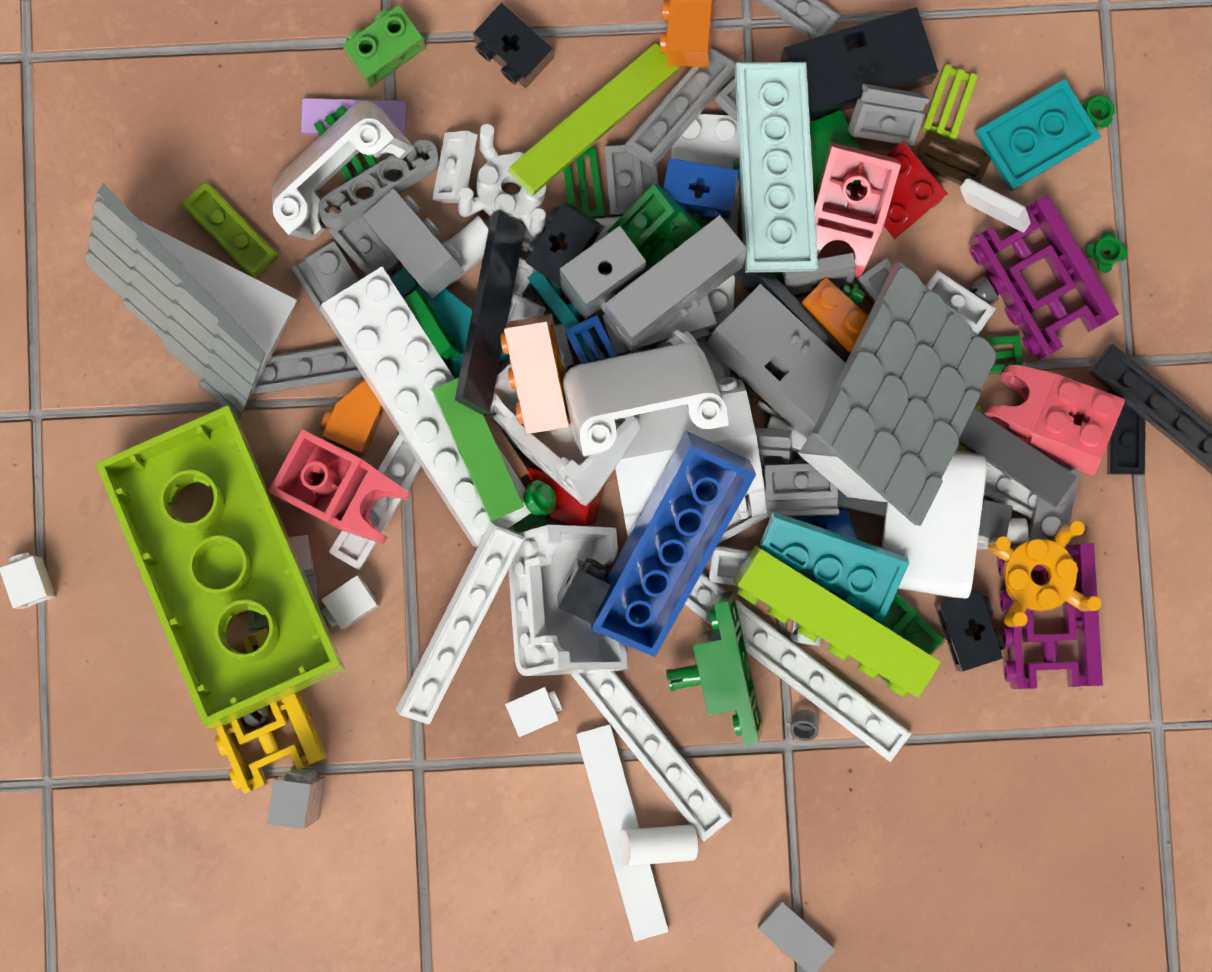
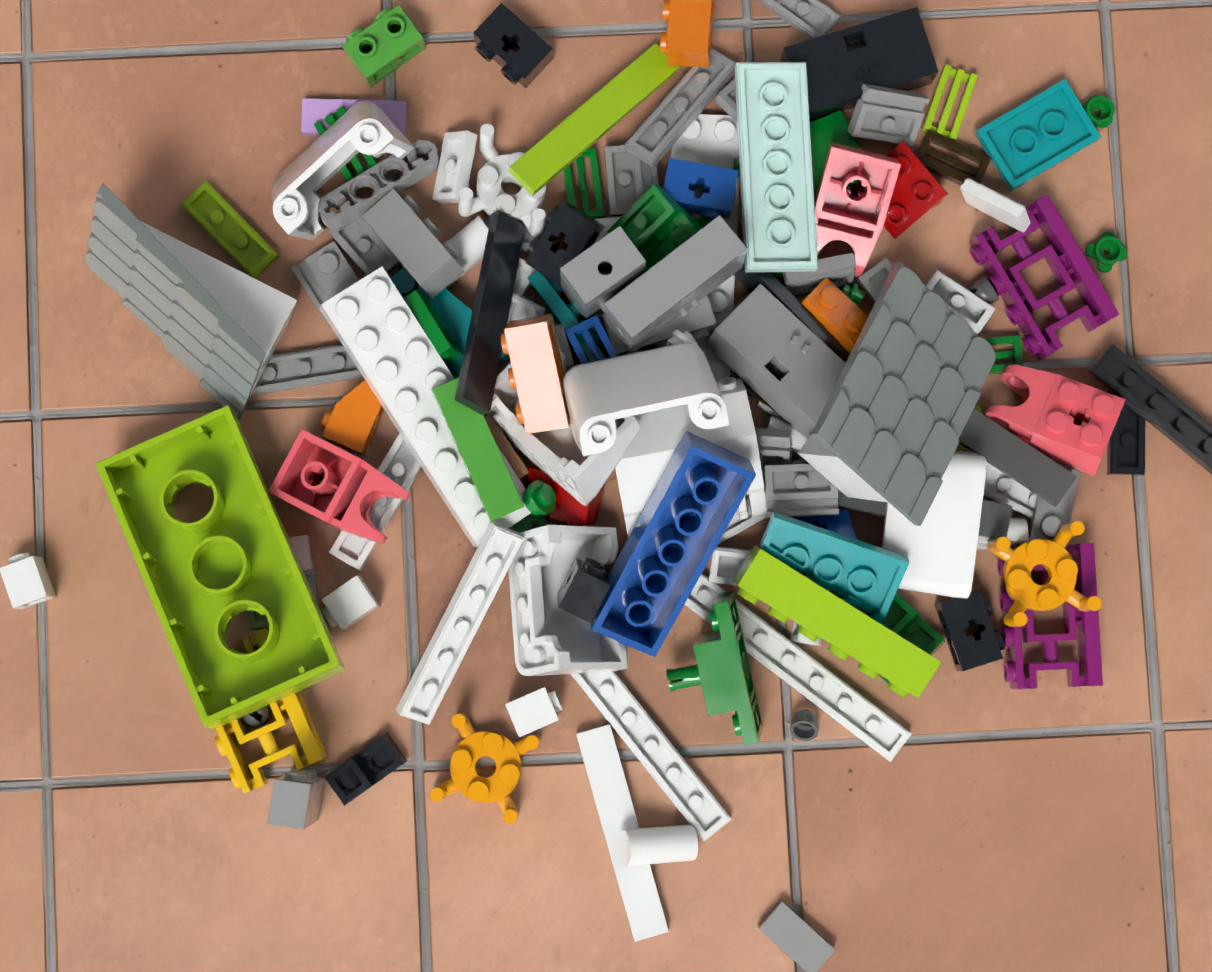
none -> black slope [324,732,407,806]
none -> light orange plate [429,713,540,824]

